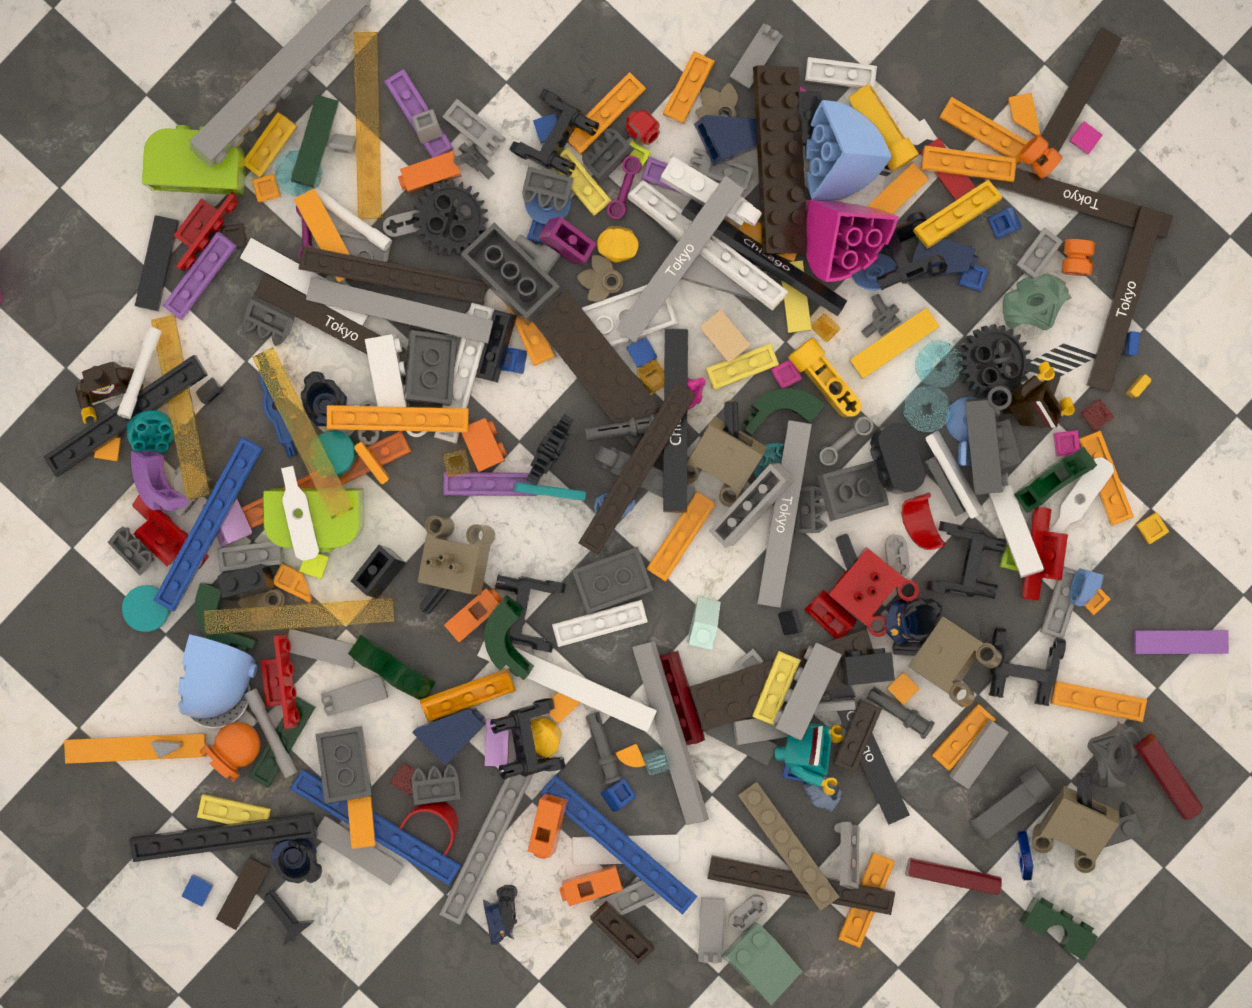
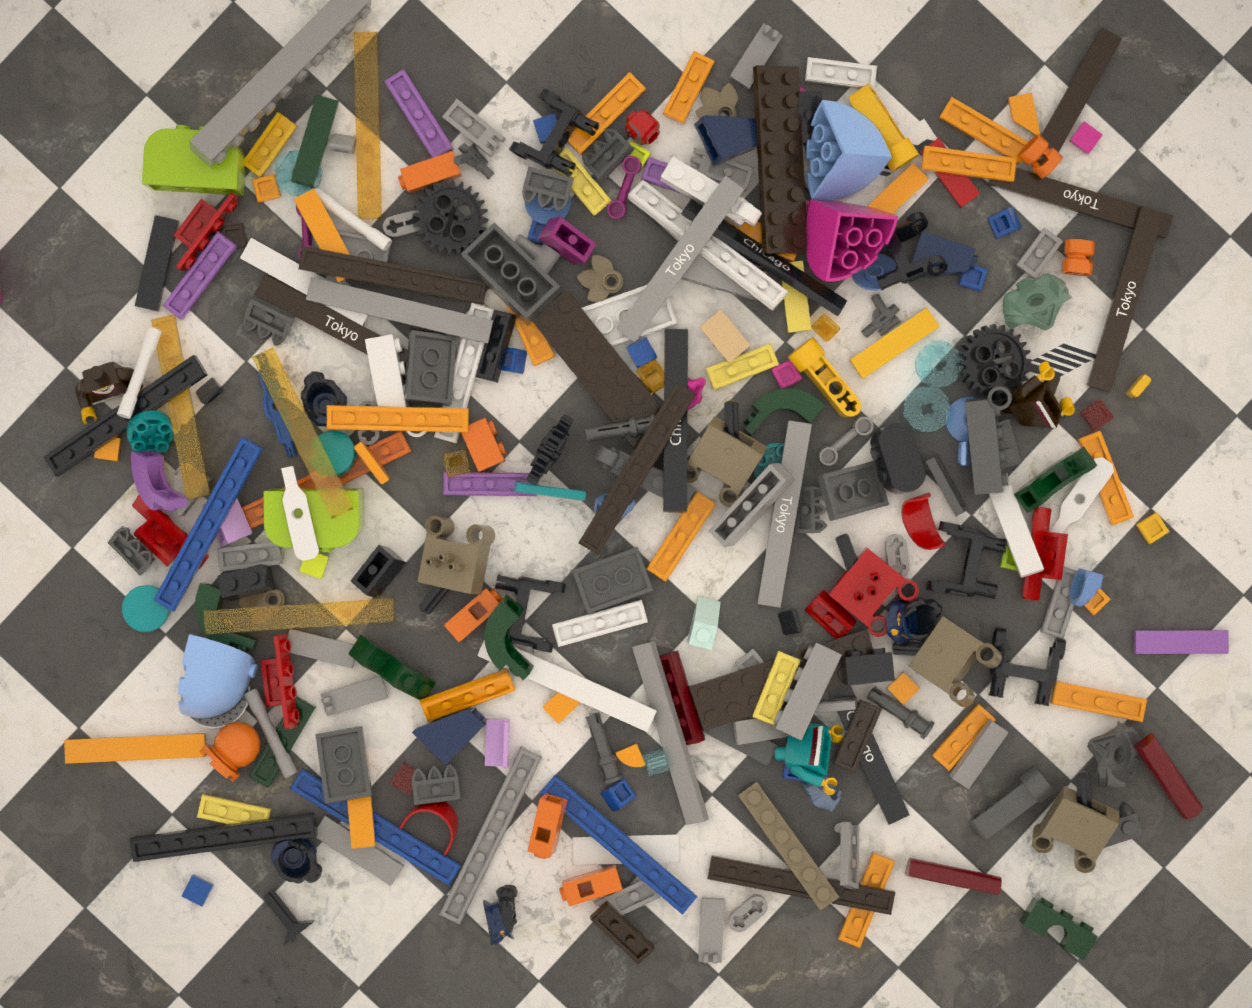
light grey slope [151,740,183,758] -> none
dark brown tile [216,856,271,930] -> none
light orange tile [273,563,312,603] -> none
light grey slope [411,109,442,143] -> none
black connector [490,698,566,780] -> none
yellow hair [530,716,562,758] -> none
yellow hair [597,226,639,263] -> none
sand green slope [721,922,803,1005] -> none
yellow tile [913,180,1002,249] -> none
white tile [926,430,984,519] -> none
clear blue tile [1017,831,1034,881] -> none
dark pink tile [1053,430,1080,456] -> none
blue tile [1123,331,1140,357] -> none

